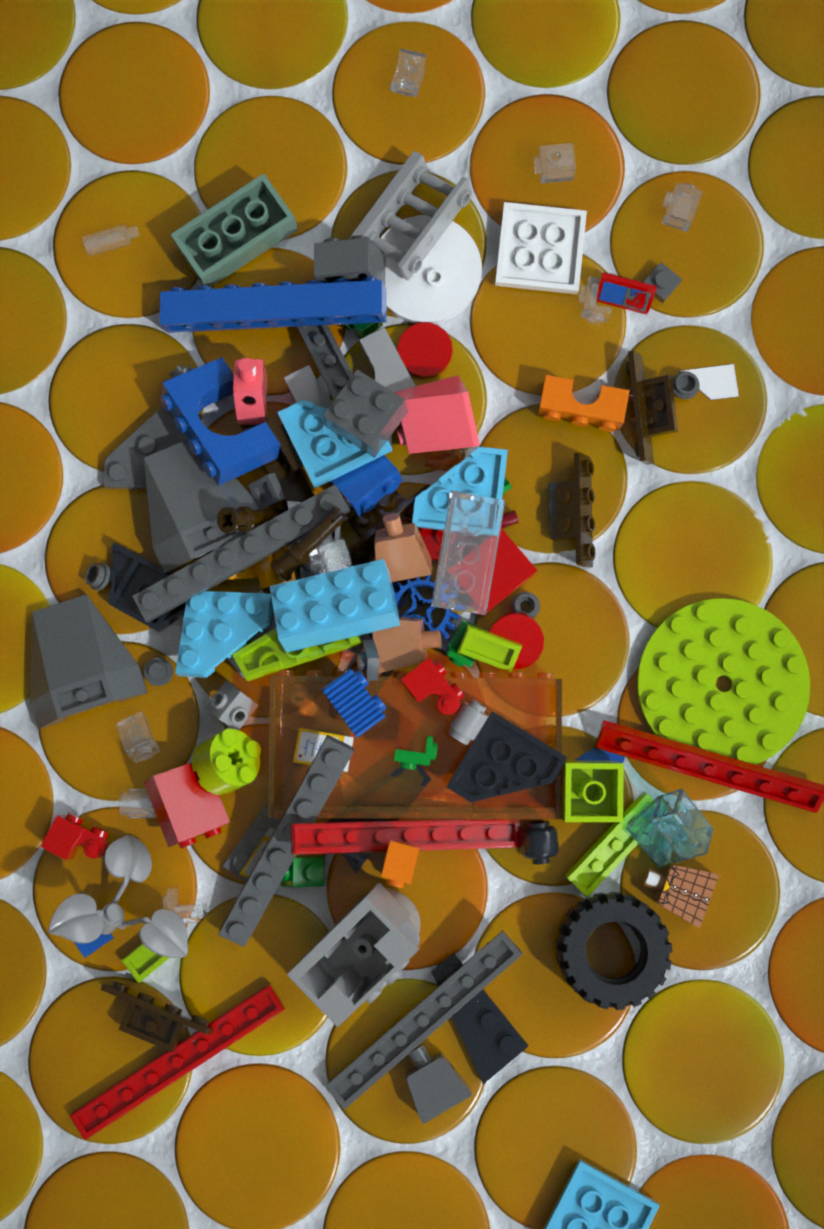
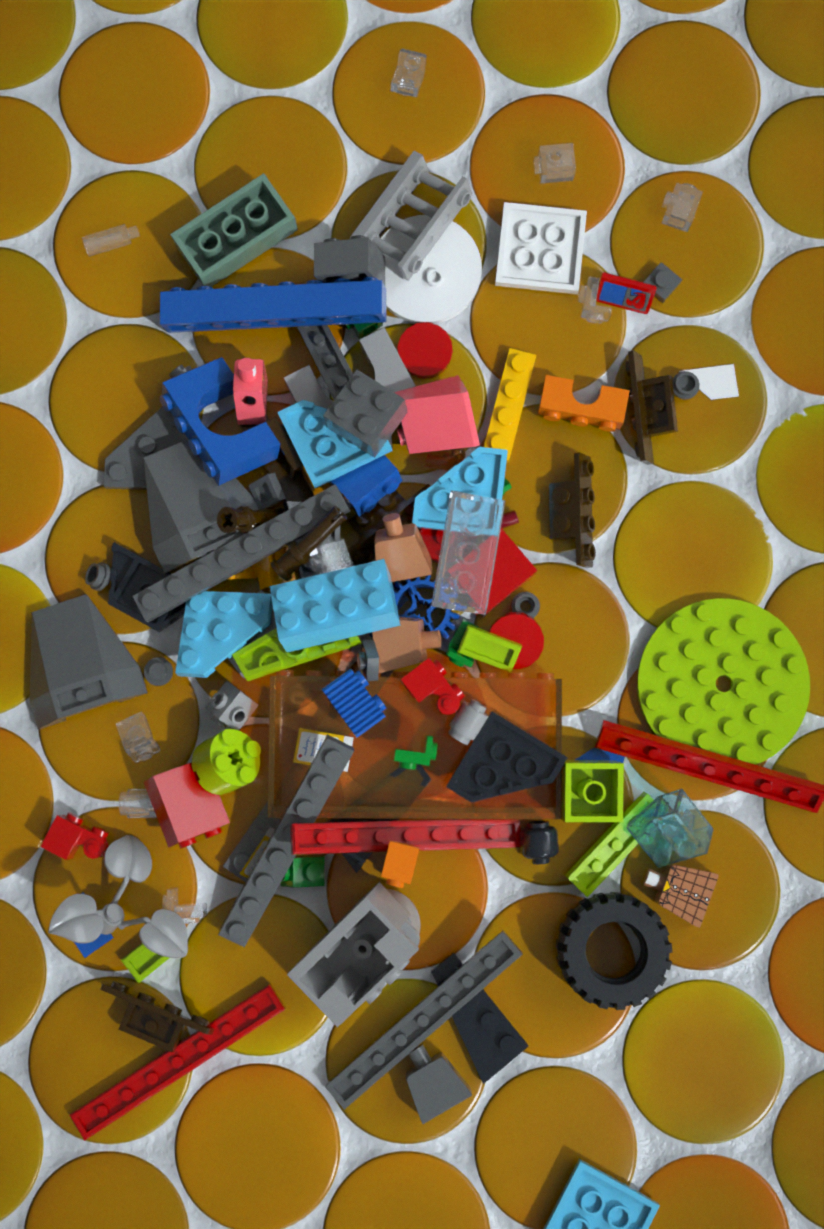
none -> yellow plate [484,348,536,463]

